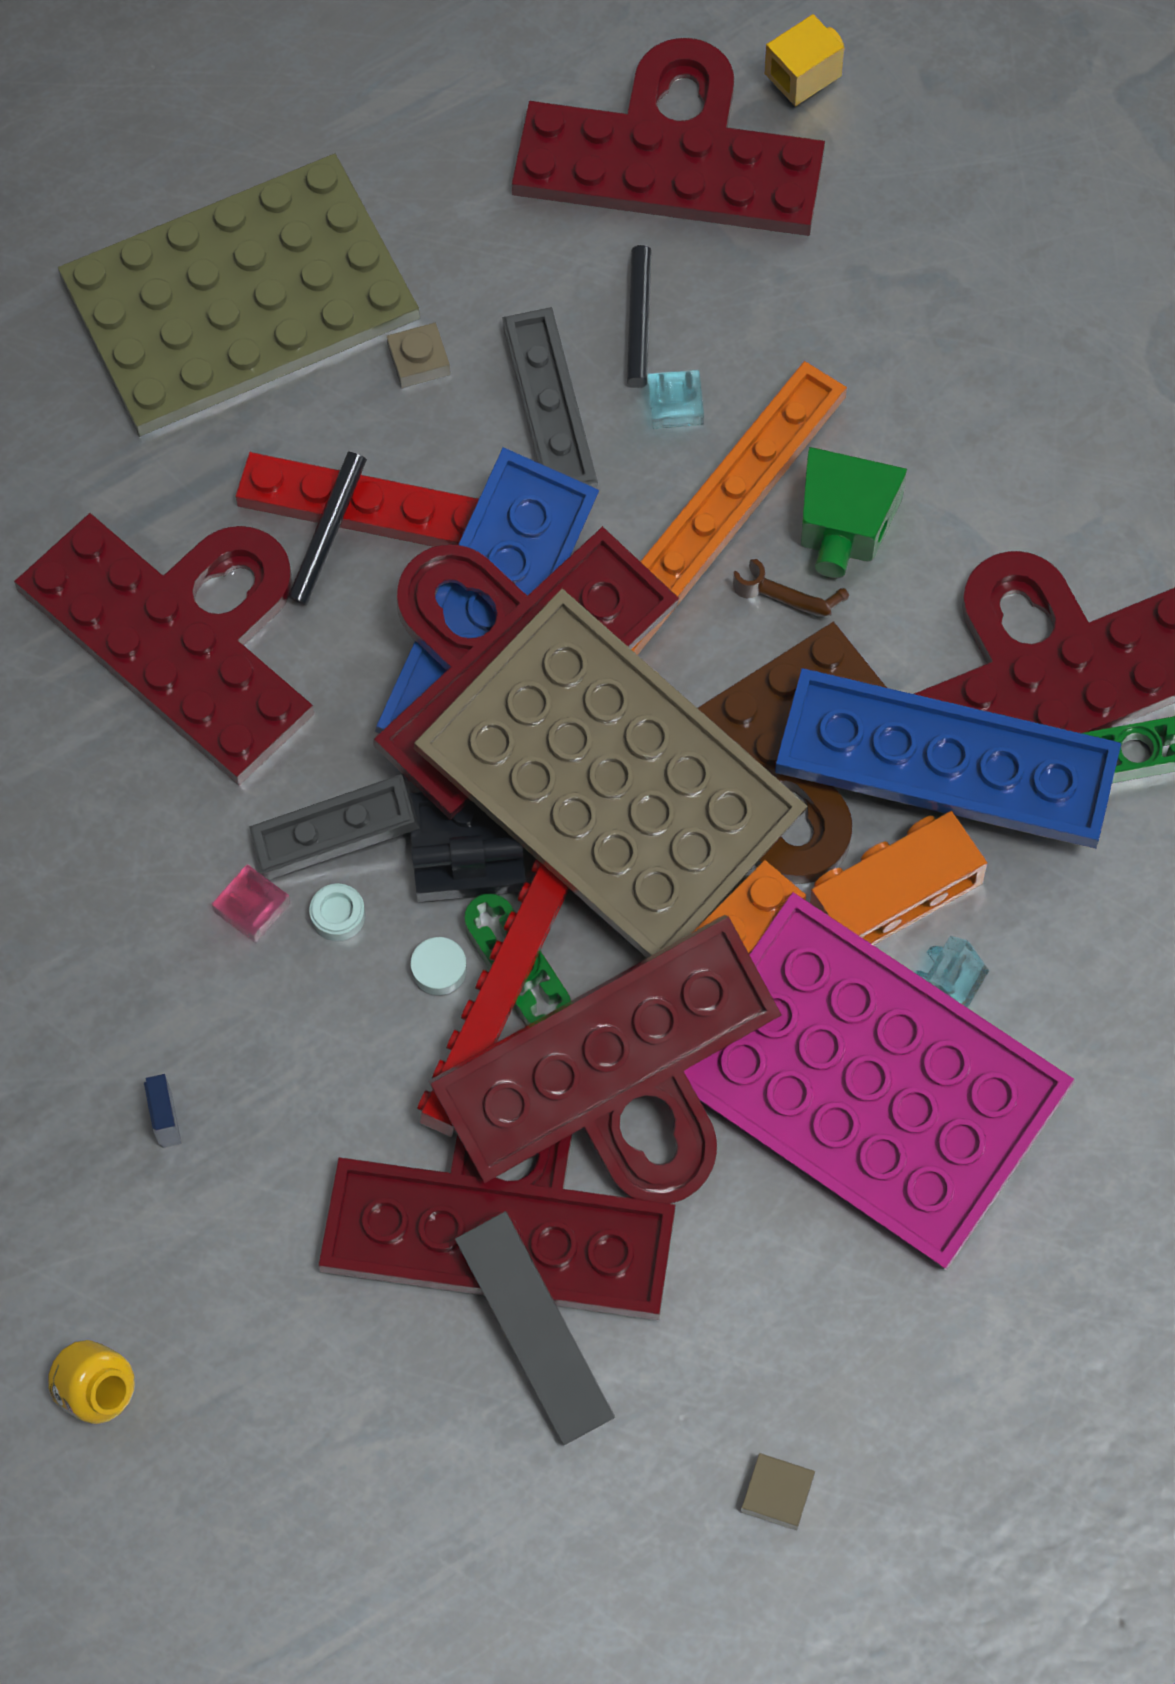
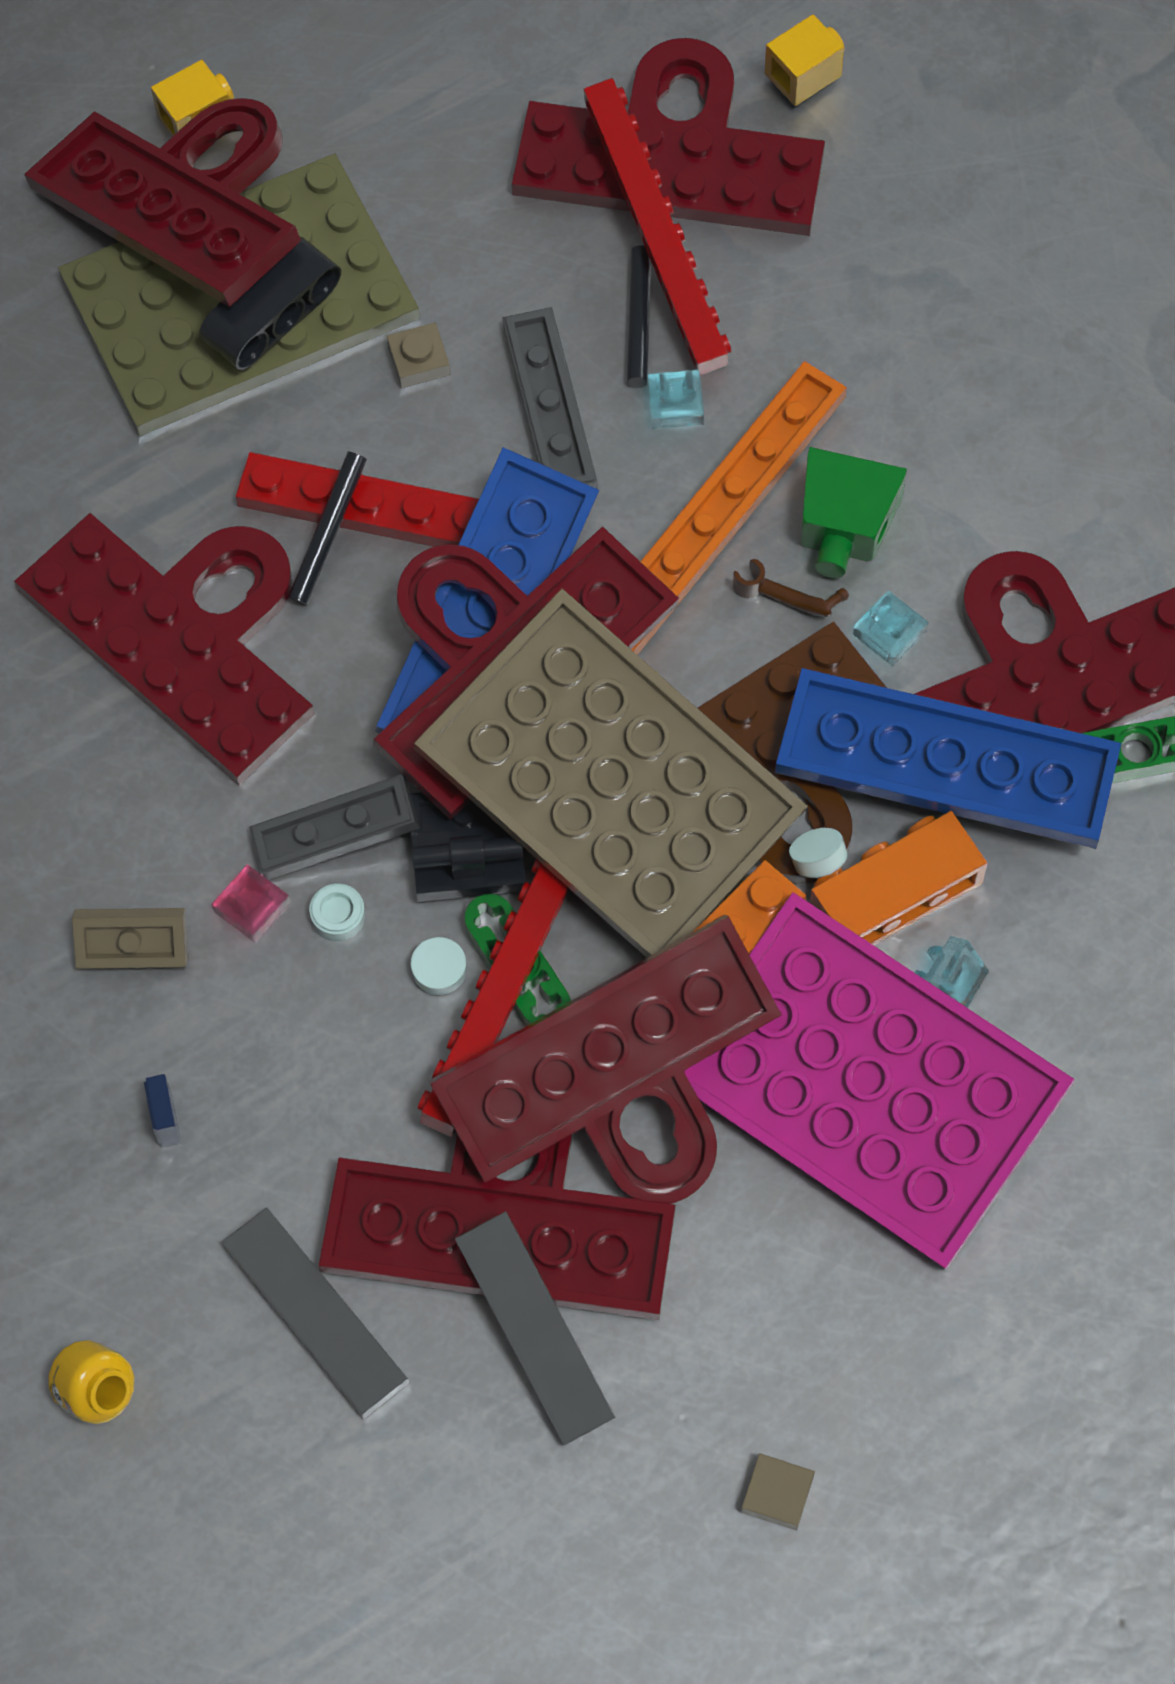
none -> dark red plate [24,98,301,307]
none -> dark tan plate [72,908,188,969]
none -> yellow brick [151,59,234,137]
none -> black beam [199,236,341,370]
none -> dark grey tile [222,1207,409,1419]
none -> red piece [583,78,732,376]
none -> light aqua tile [789,828,848,878]
none -> clear light blue tile [853,590,929,667]

